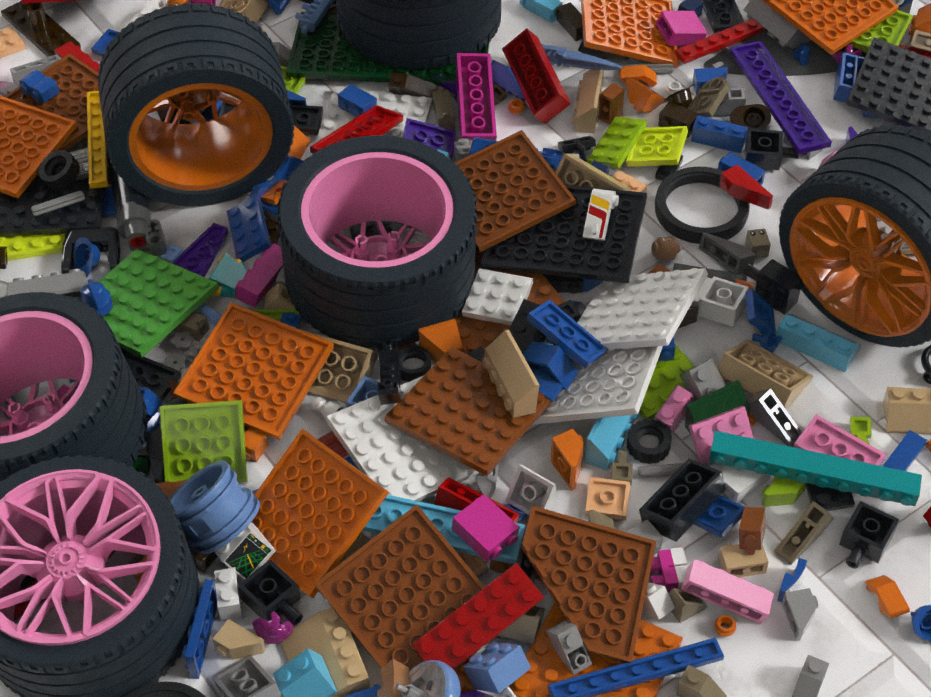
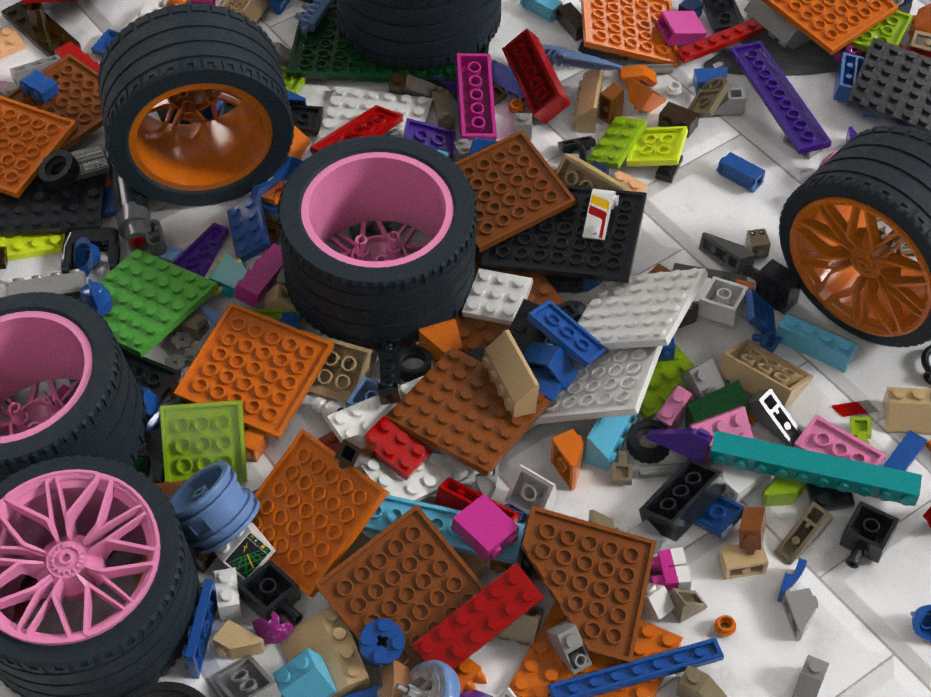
light grey axle [31,191,85,216] -> none
yellow tile [86,91,108,189] -> none
blue brick [337,84,377,117] -> none
medium blue brick [463,641,531,693] -> none
blue plate [536,148,564,168] -> none
light nougat plate [585,477,630,520] -> none
medium nougat head [651,237,680,261] -> none
black tyre [655,167,750,244] -> none
dark brown piece [664,84,695,108] -> none
bright pink brick [681,559,774,624] -> none
blue brick [691,115,748,154] -> none
red slope [719,164,773,210] -> none
dark brown piece [730,104,771,130] -> none
black brick [745,128,799,170] -> none
blue piece [793,43,810,65] -> none
orange slope [865,575,910,618] -> none
none -> dark brown brick [335,435,377,469]
none -> blue brick [359,618,405,667]
none -> red plate [363,416,432,481]
none -> light grey slope [515,113,532,140]
none -> dark purple slope [645,428,714,463]
none -> sticker [831,399,883,417]

